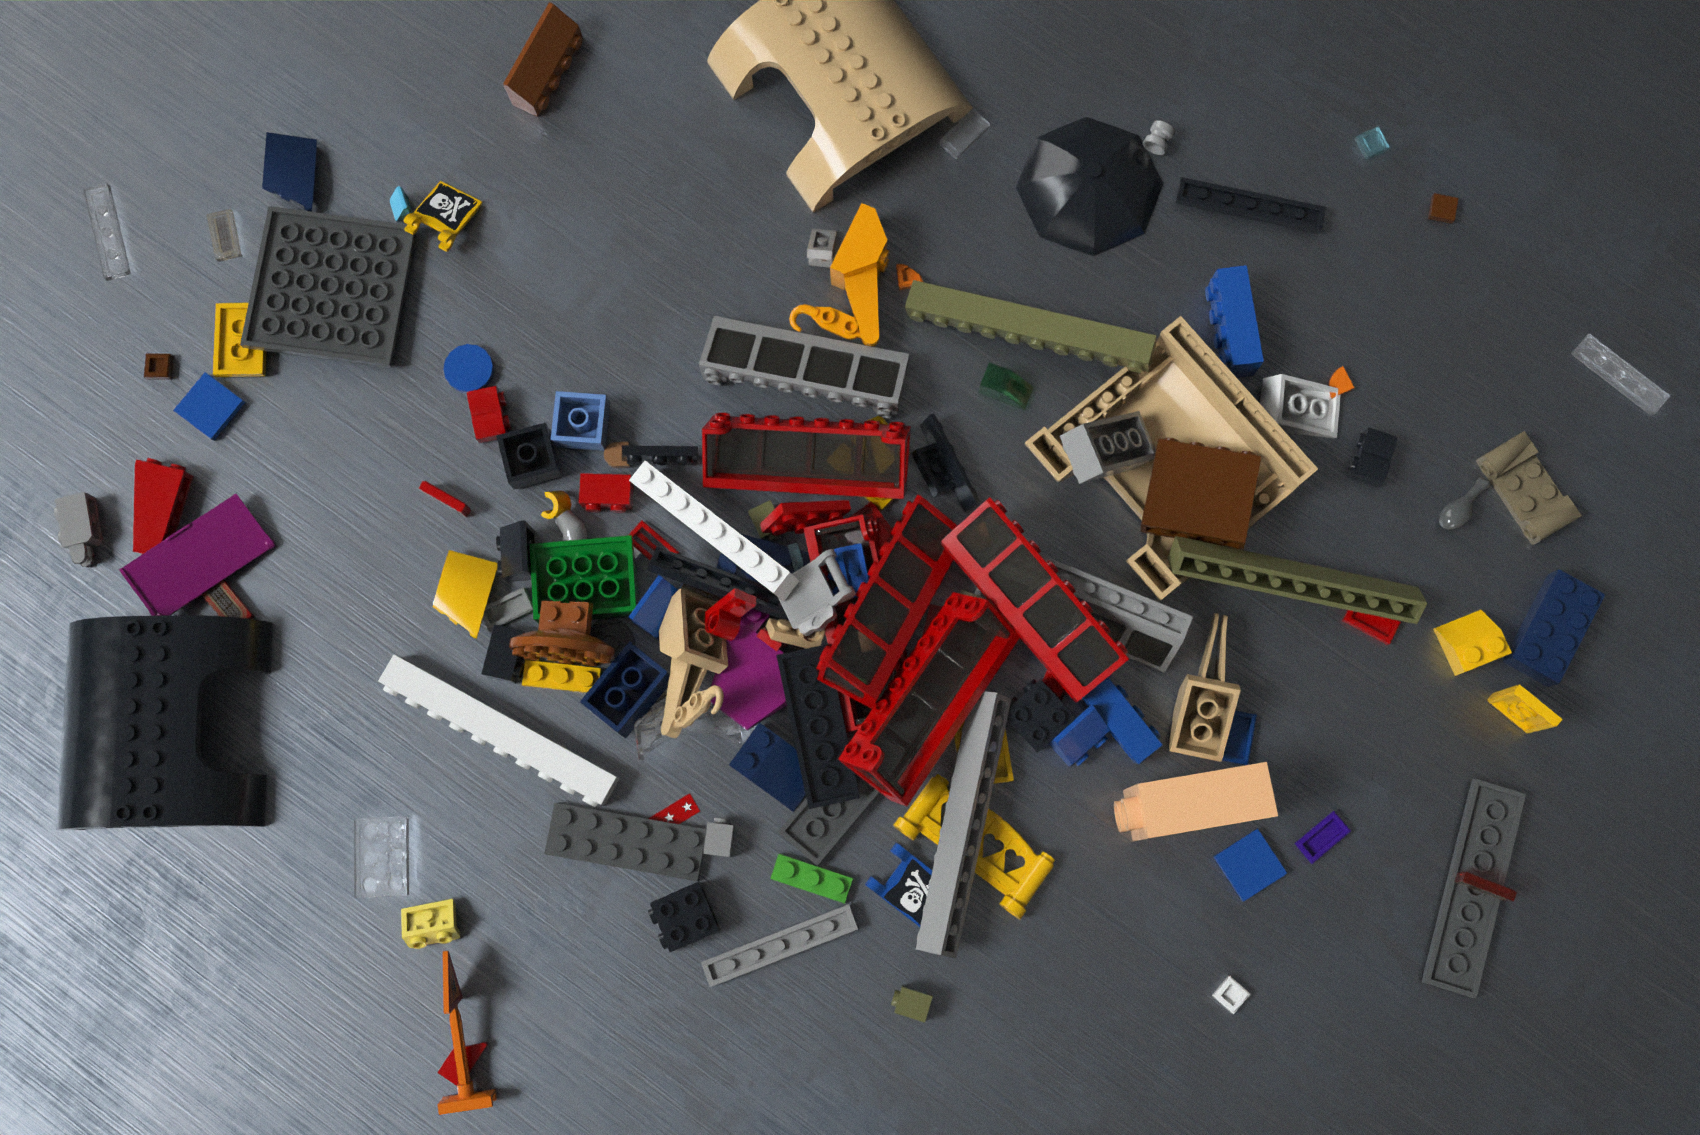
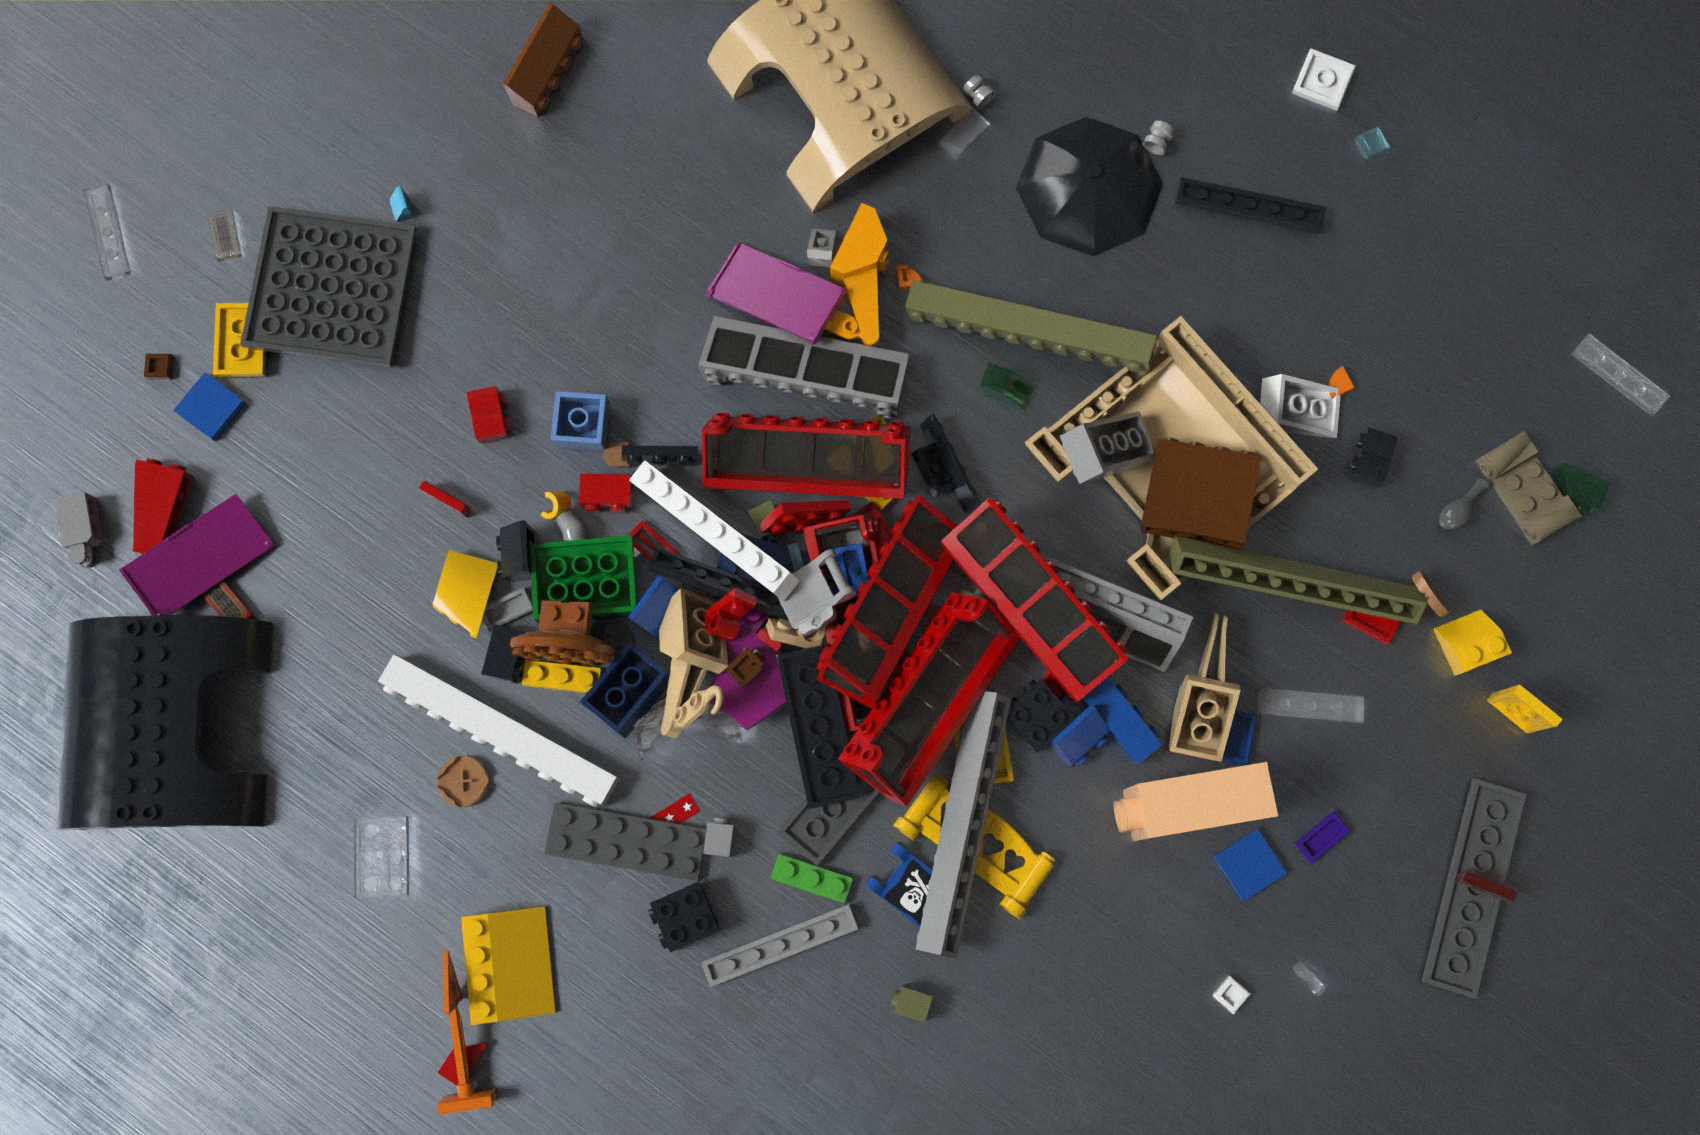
dark blue slope [262,132,317,212] -> none
light yellow bracket [401,899,460,949] -> none
flag [403,181,482,252] -> none
blue tile [443,344,494,393] -> none
black brick [496,422,563,490] -> none
dark blue slope [729,722,806,812] -> none
blue brick [1205,265,1264,378] -> none
reddish brown tile [1428,193,1459,224] -> none
dark blue brick [1502,569,1605,687] -> none
none -> medium nougat tile [437,756,490,808]
none -> yellow slope [461,906,556,1025]
none -> magenta door [706,242,847,345]
none -> reddish brown bracket [725,646,766,689]
none -> light grey wheel [963,74,996,109]
none -> clear tile [1257,688,1364,723]
none -> white tile [1292,48,1356,111]
none -> clear tile [1293,962,1326,996]
none -> medium nougat tile [1412,570,1450,617]
none -> clear green slope [1552,462,1611,516]

